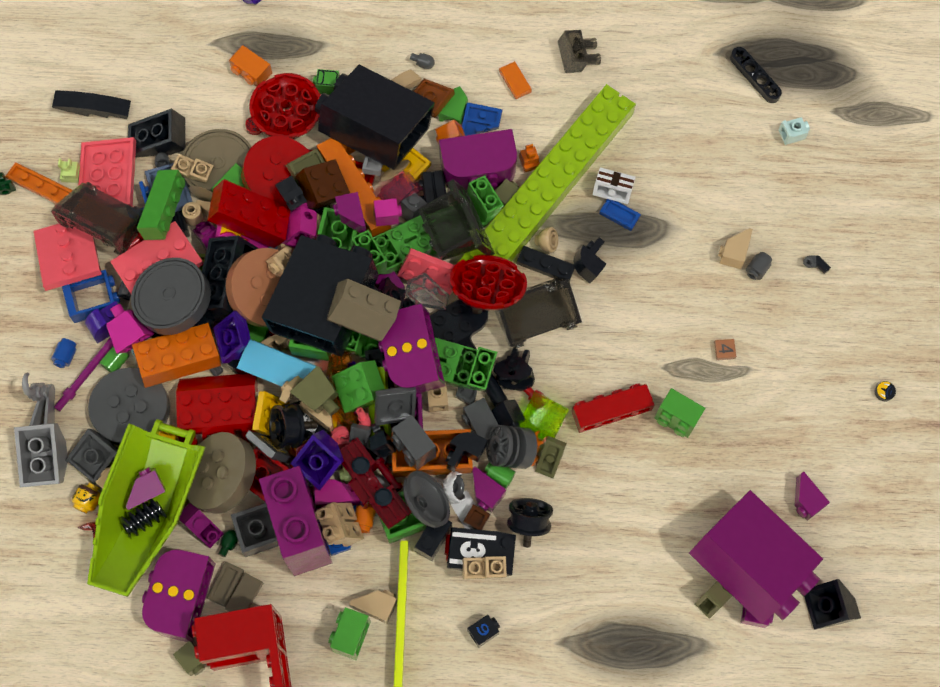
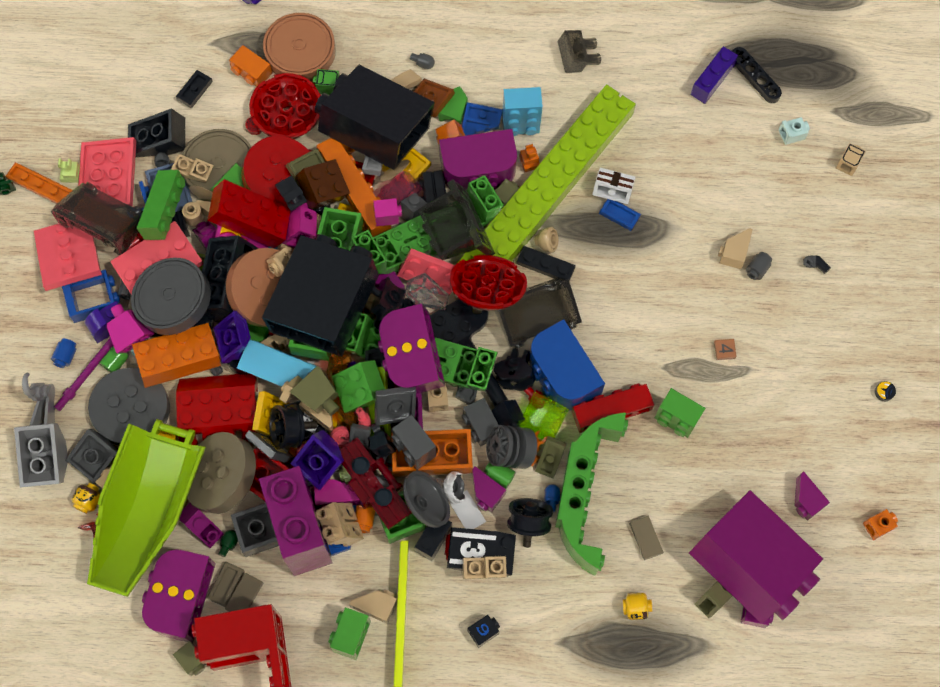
black slope [52,90,131,120] -> none
black piece [120,499,167,539] -> none
magenta slope [126,467,166,510] -> none
dark tan slope [327,279,401,341] -> none
magenta slope [333,192,366,233] -> none
black brick [446,432,488,472] -> none
reddish brown plate [463,504,491,530] -> none
orange tile [499,61,532,99] -> none
black brick [573,237,606,284] -> none
black slope [804,579,861,630] -> none
none -> black plate [176,70,213,108]
none -> nougat brick [263,13,336,81]
none -> medium azure brick [502,87,543,136]
none -> blue brick [529,320,605,411]
none -> blue cylinder [544,484,560,512]
none -> bright green slope [555,413,628,576]
none -> yellow head [623,593,653,620]
none -> dark tan tile [629,515,664,561]
none -> dark purple brick [690,46,738,104]
none -> tan brick [836,143,866,176]
none -> orange brick [863,509,898,541]

